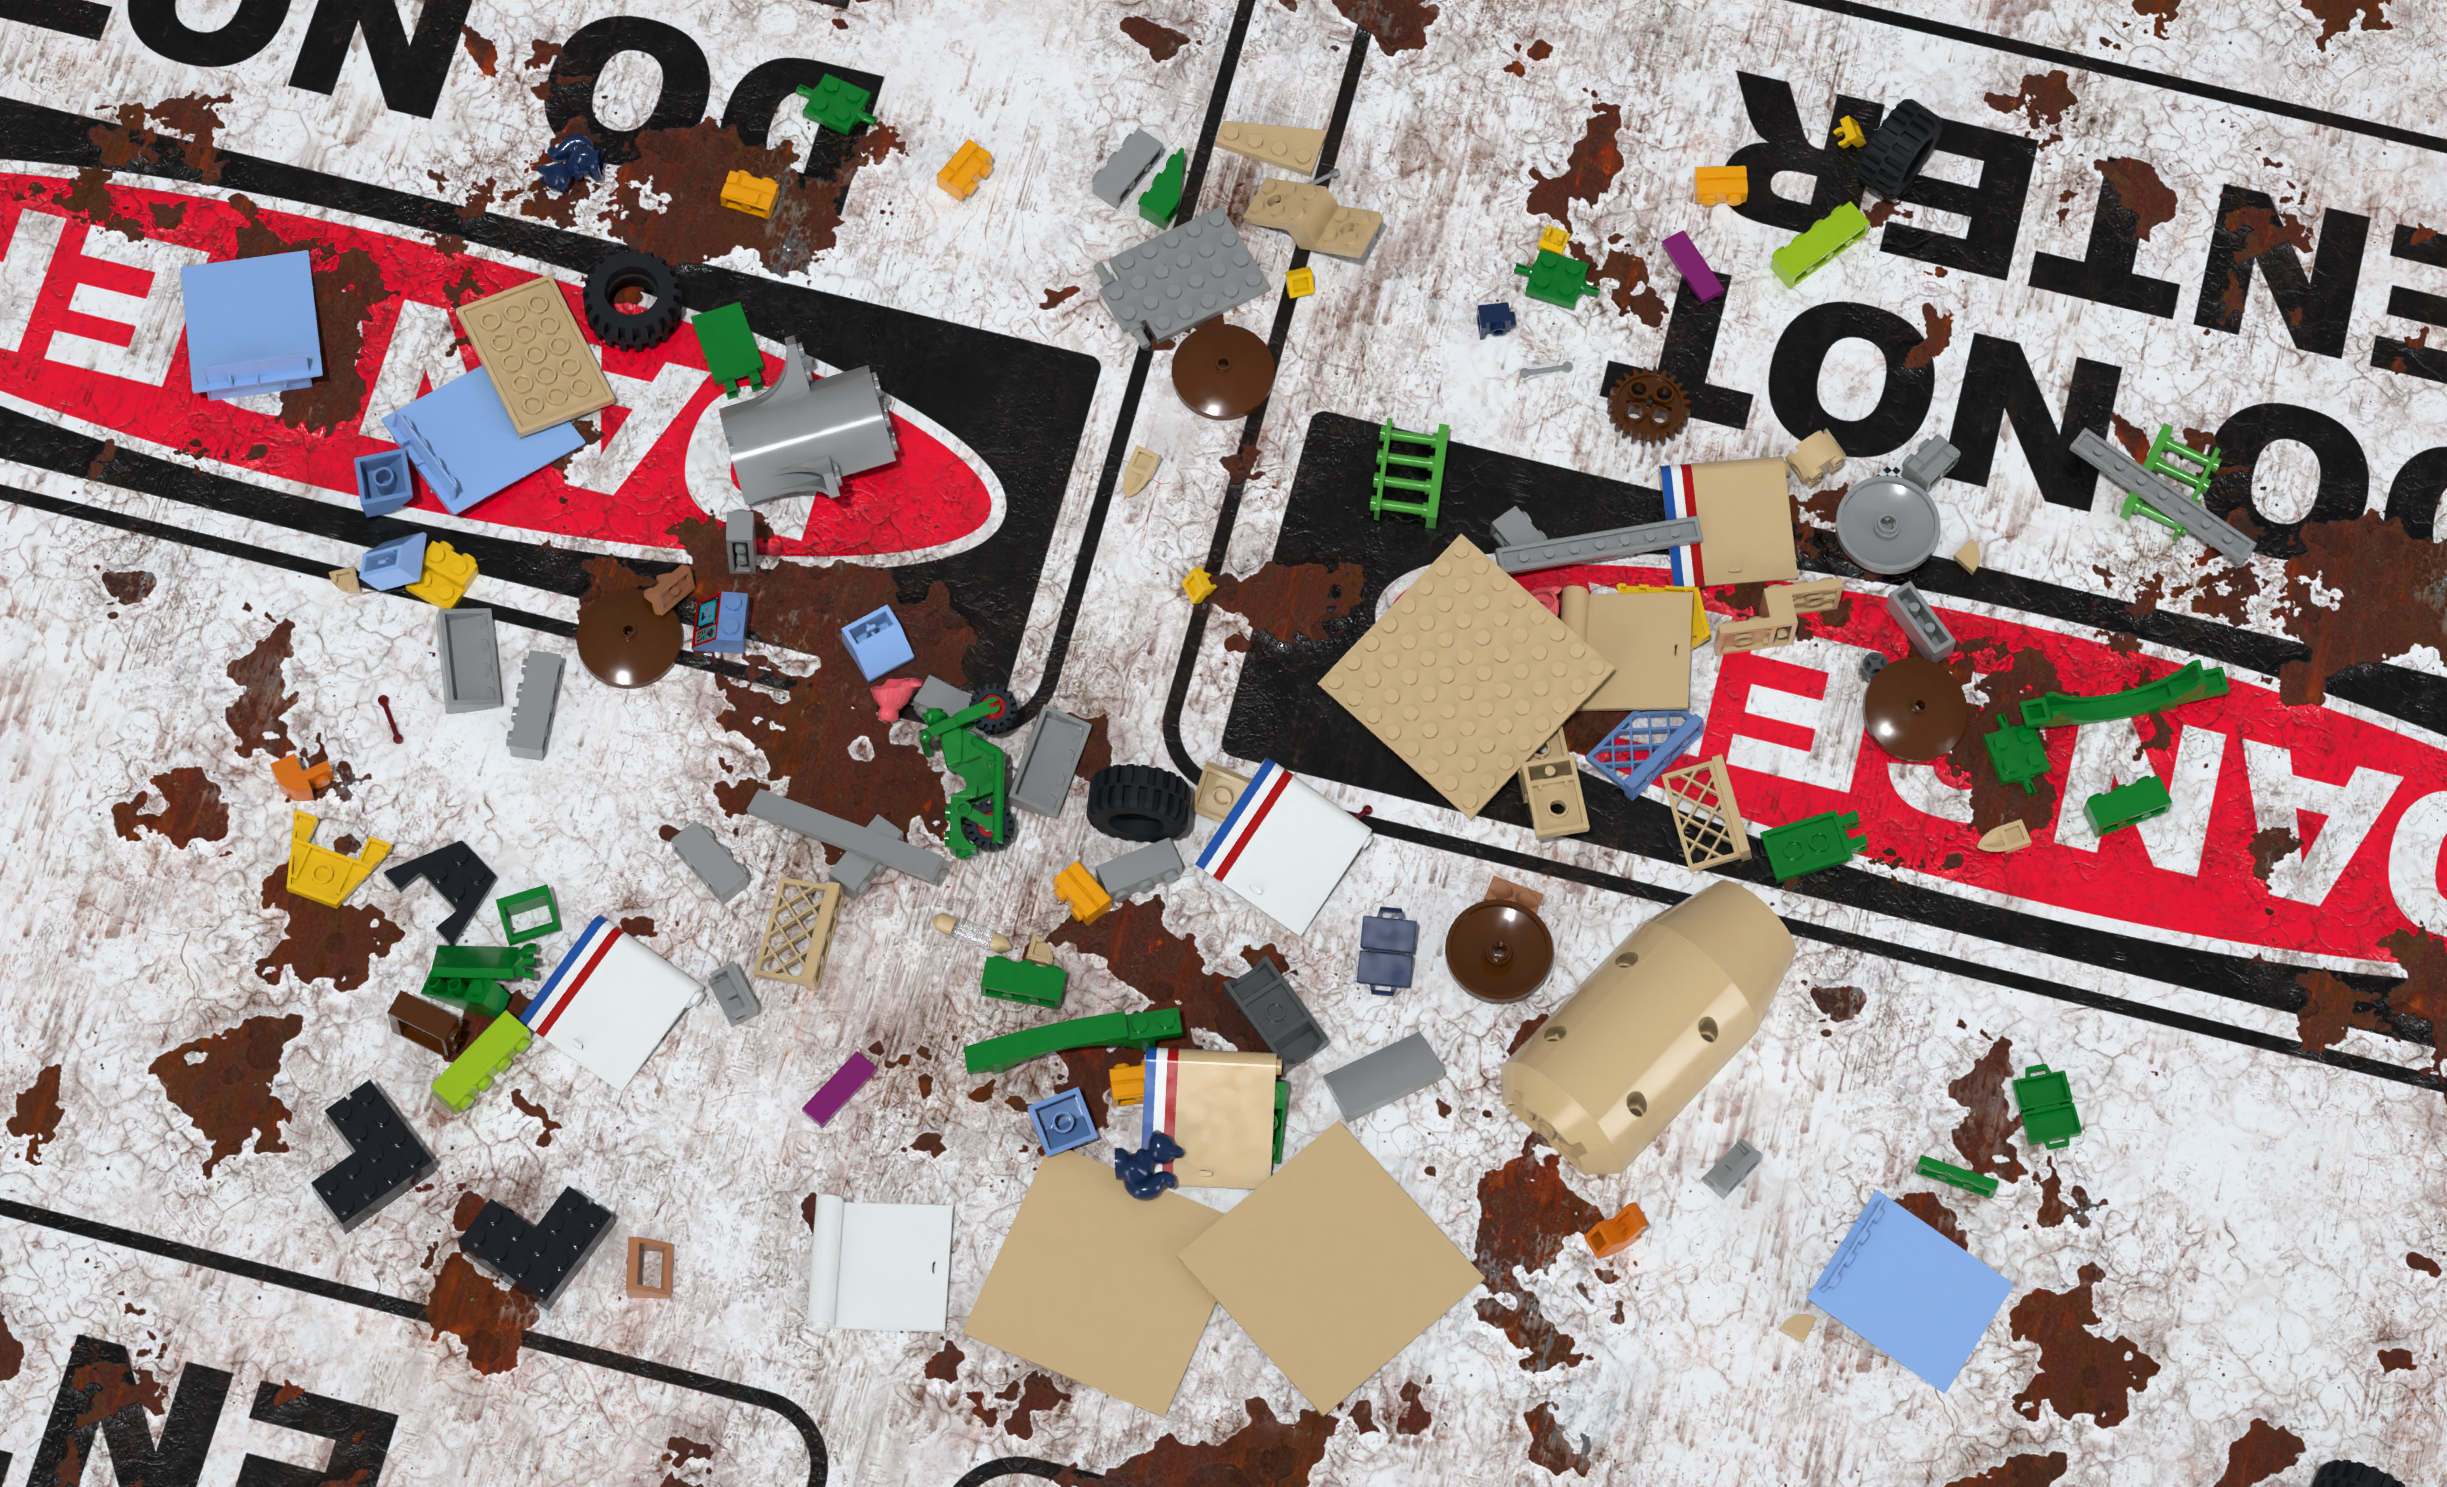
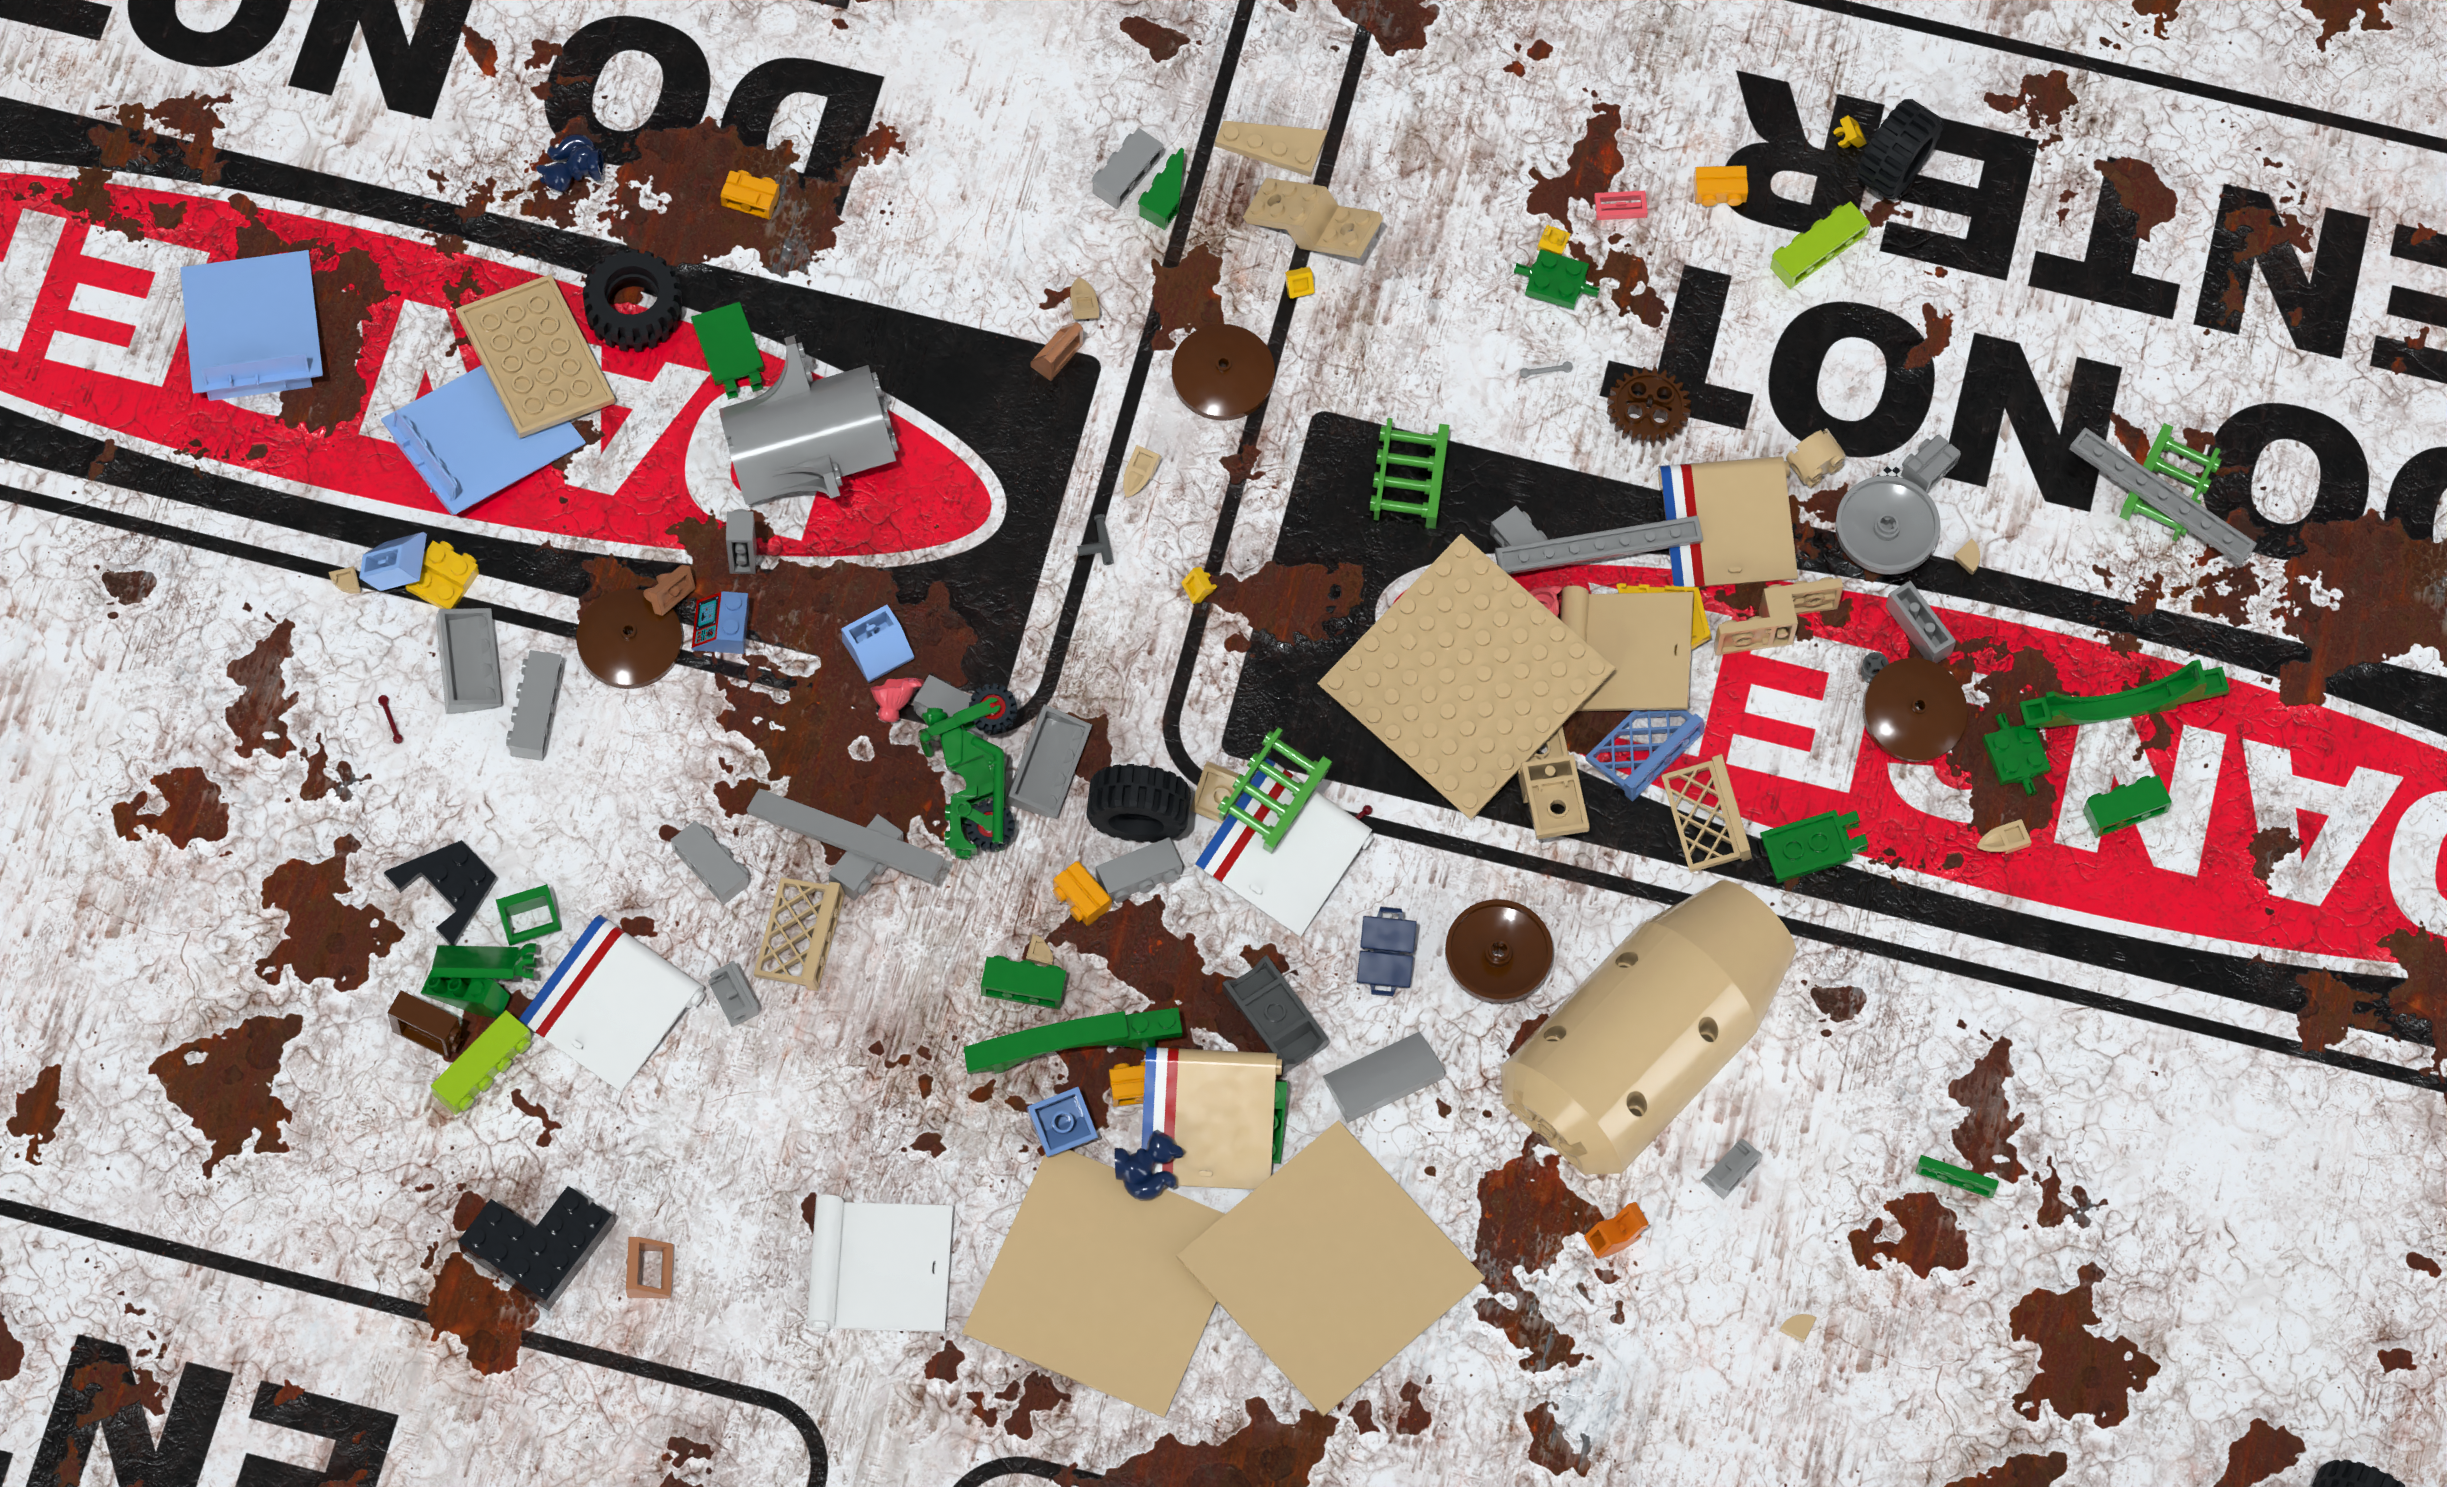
orange brick [270,753,334,801] -> none
yellow wing [287,810,393,909] -> none
black piece [311,1079,435,1235] -> none
medium blue slope [354,448,413,518] -> none
green plate [796,73,878,136] -> none
magenta tile [802,1051,877,1128] -> none
piece [932,912,1012,953] -> none
light orange brick [937,139,993,201] -> none
light grey plate [1093,206,1271,349] -> none
light grey hinge [1307,168,1340,185] -> none
dark blue brick [1476,302,1516,340] -> none
nougat tile [1484,876,1543,914] -> none
magenta tile [1661,230,1724,304] -> none
light blue door [1806,1190,2014,1394] -> none
green piece [2012,1063,2082,1150] -> none
none -> nougat tile [1031,322,1083,381]
none -> tan plate [1070,277,1100,319]
none -> dark grey piece [1077,514,1114,565]
none -> bright green fence [1217,727,1332,854]
none -> coral tile [1594,190,1648,220]

